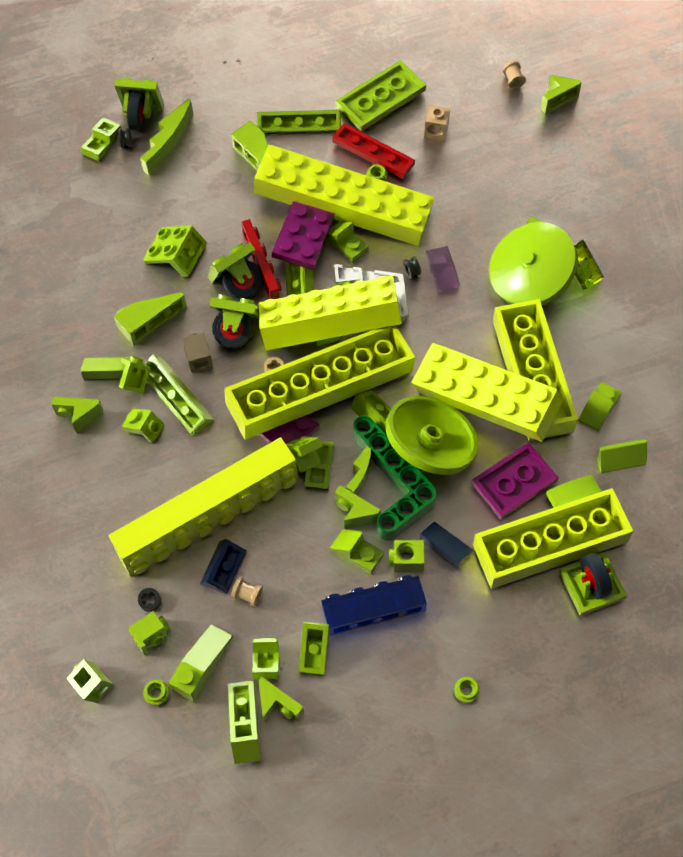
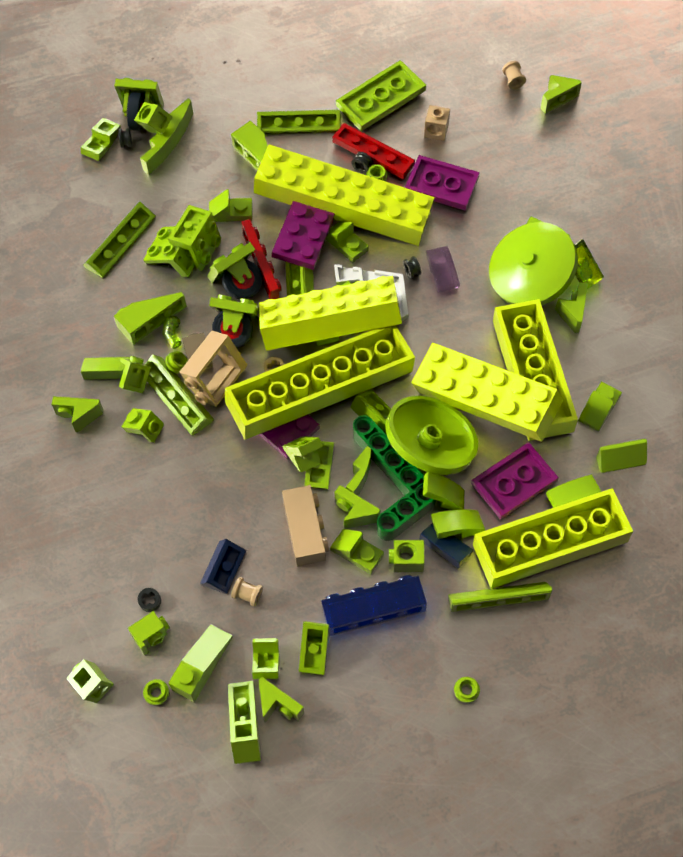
neon yellow brick [108,437,298,576] -> none
lime plate [559,552,627,616] -> none
none -> lime slope [83,201,156,278]
none -> lime brick [134,102,173,135]
none -> clear neon green arm [162,316,182,349]
none -> lime plate [165,351,188,374]
none -> lime bracket [168,205,221,271]
none -> tan window [179,331,248,407]
none -> lime slope [209,189,252,222]
none -> tan brick [282,485,329,567]
none -> pearl dark grey bush [351,152,373,173]
none -> magenta plate [405,155,480,211]
none -> lime slope [423,472,465,510]
none -> lime slope [431,509,485,539]
none -> lime slope [448,582,552,612]
none -> lime slope [555,282,588,333]

